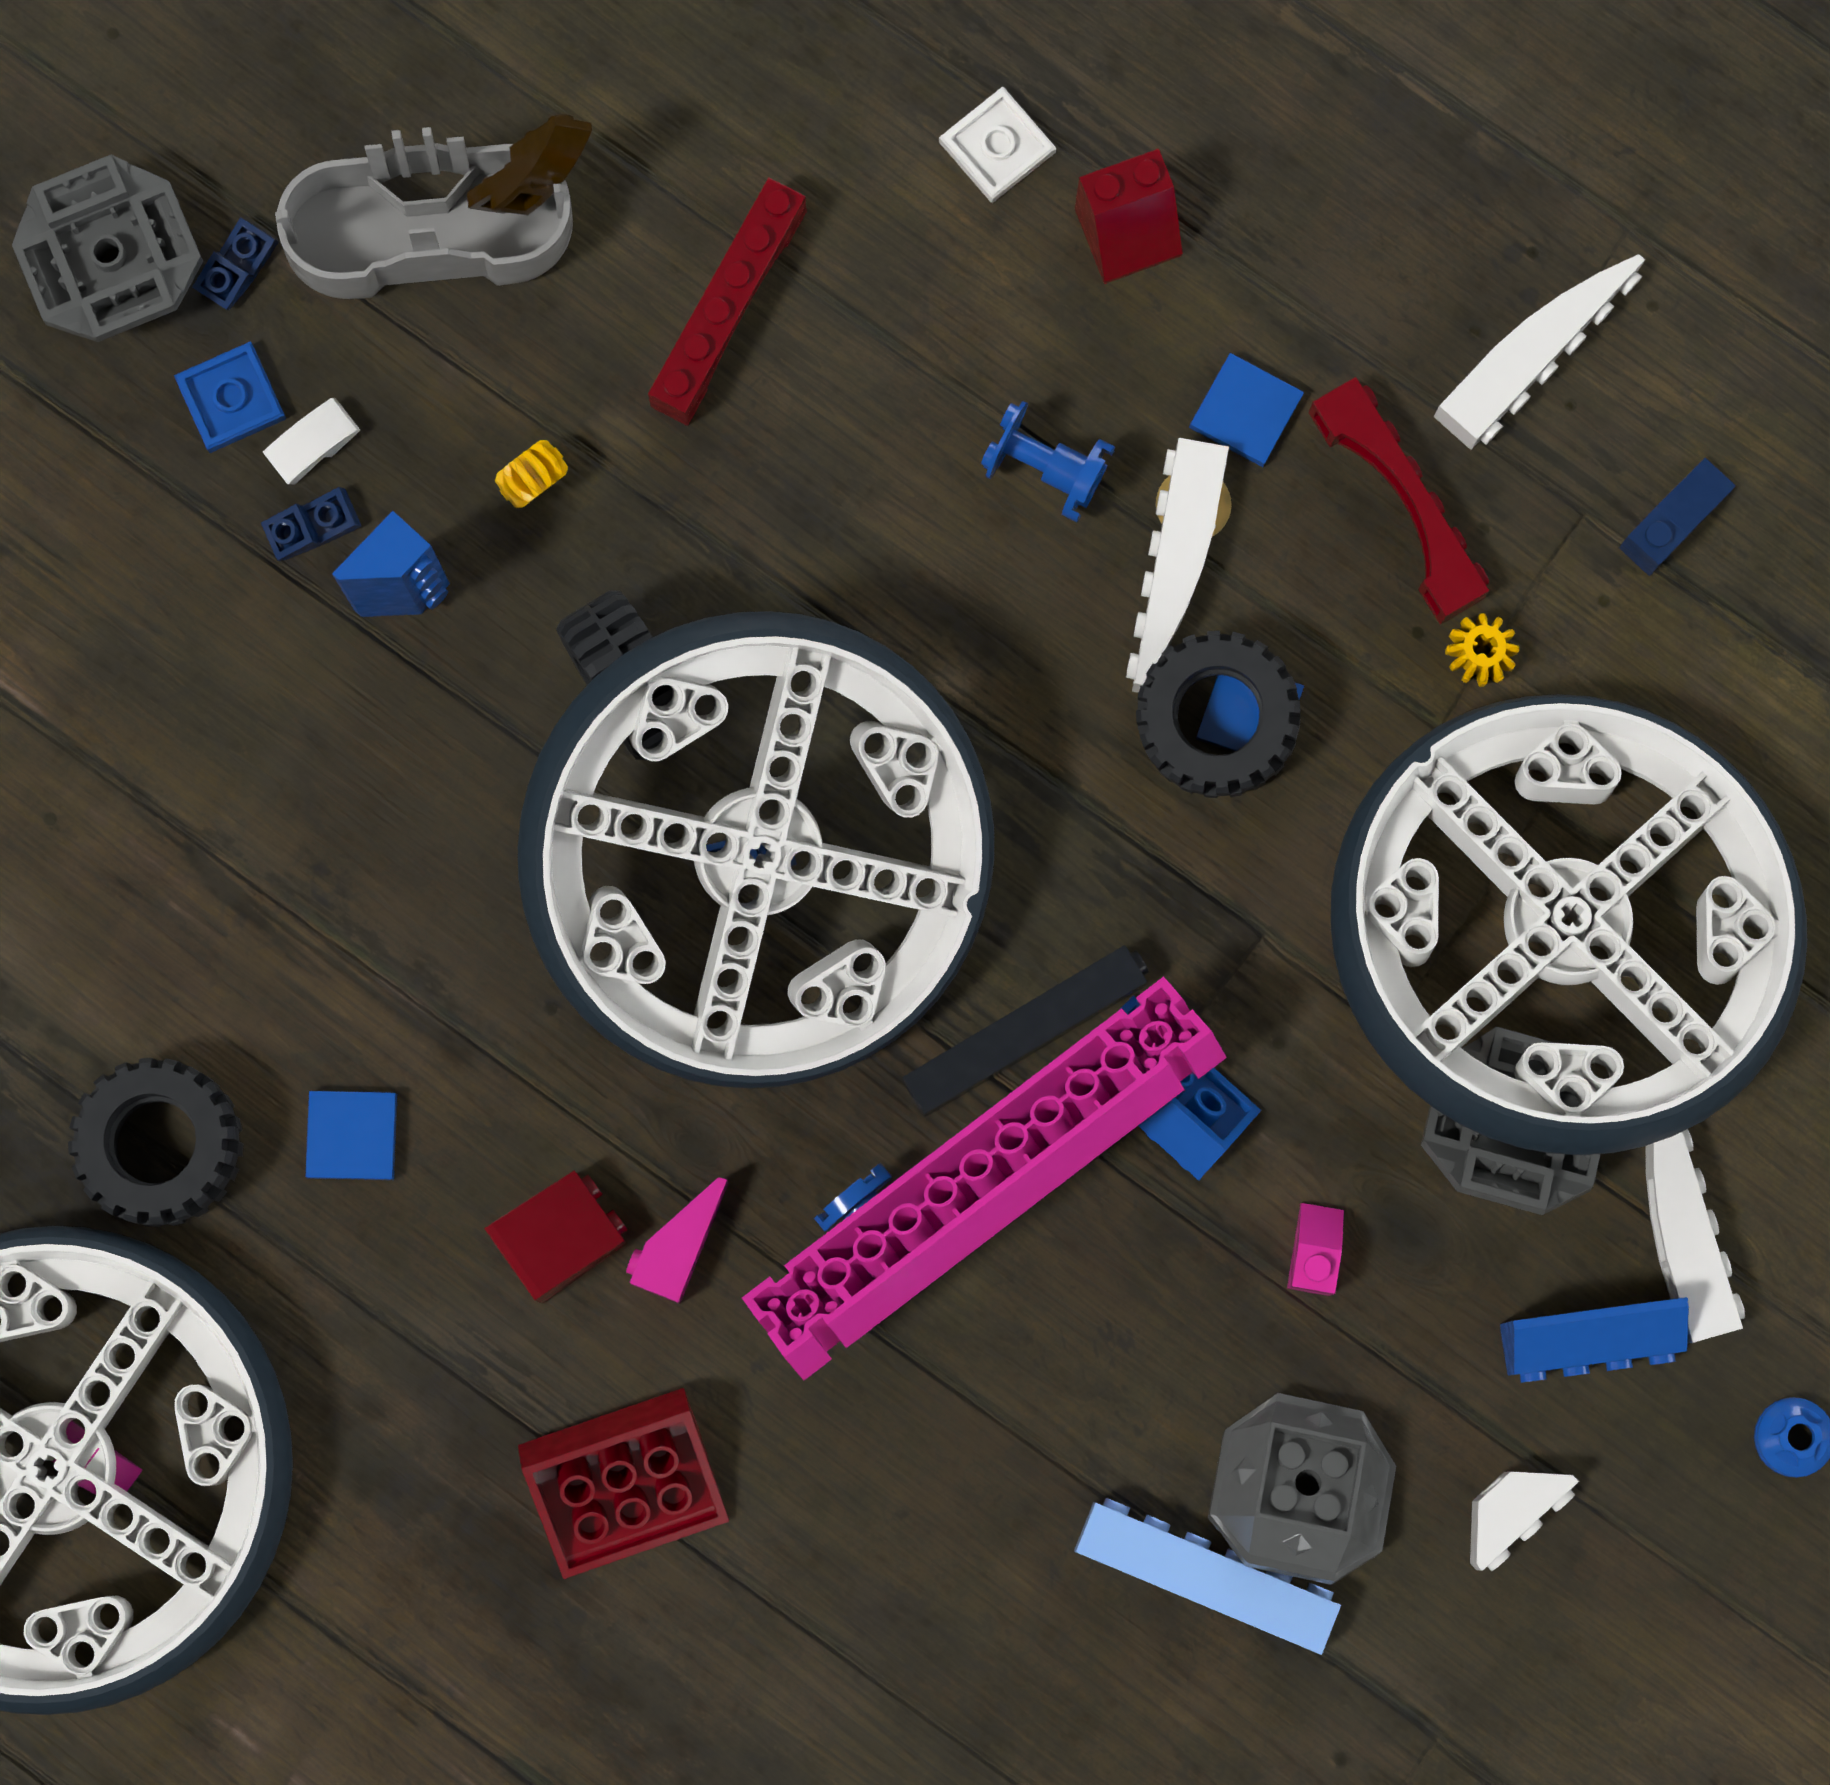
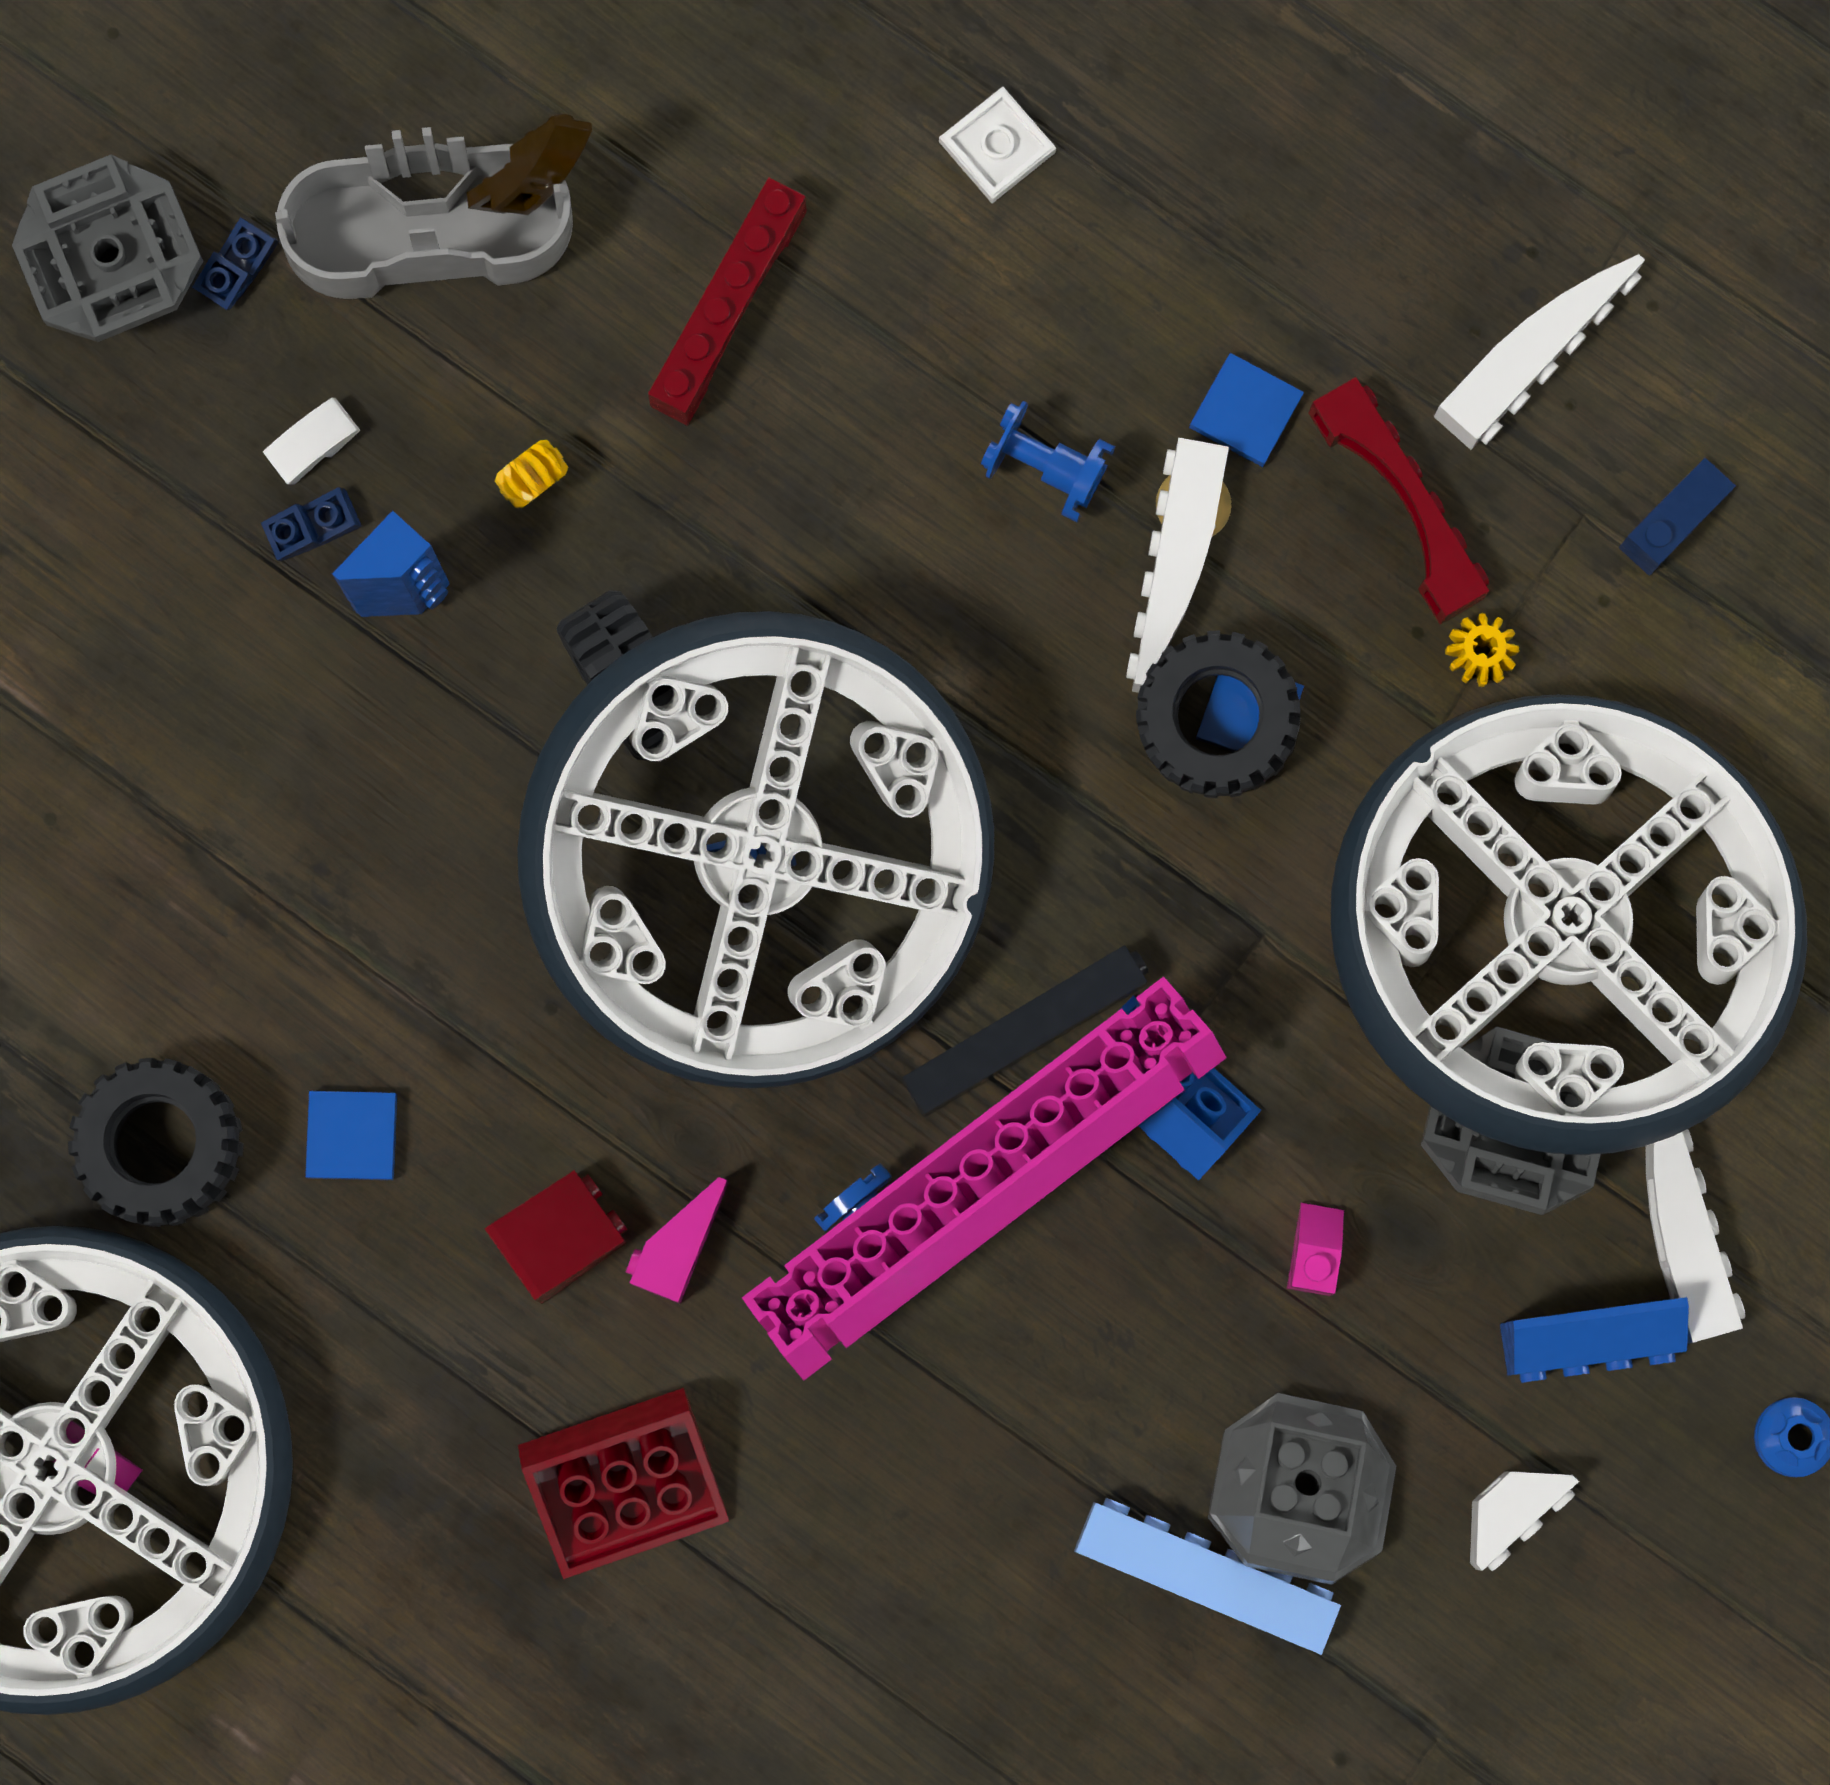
blue tile [174,341,286,453] -> none
dark red slope [1075,148,1183,284] -> none

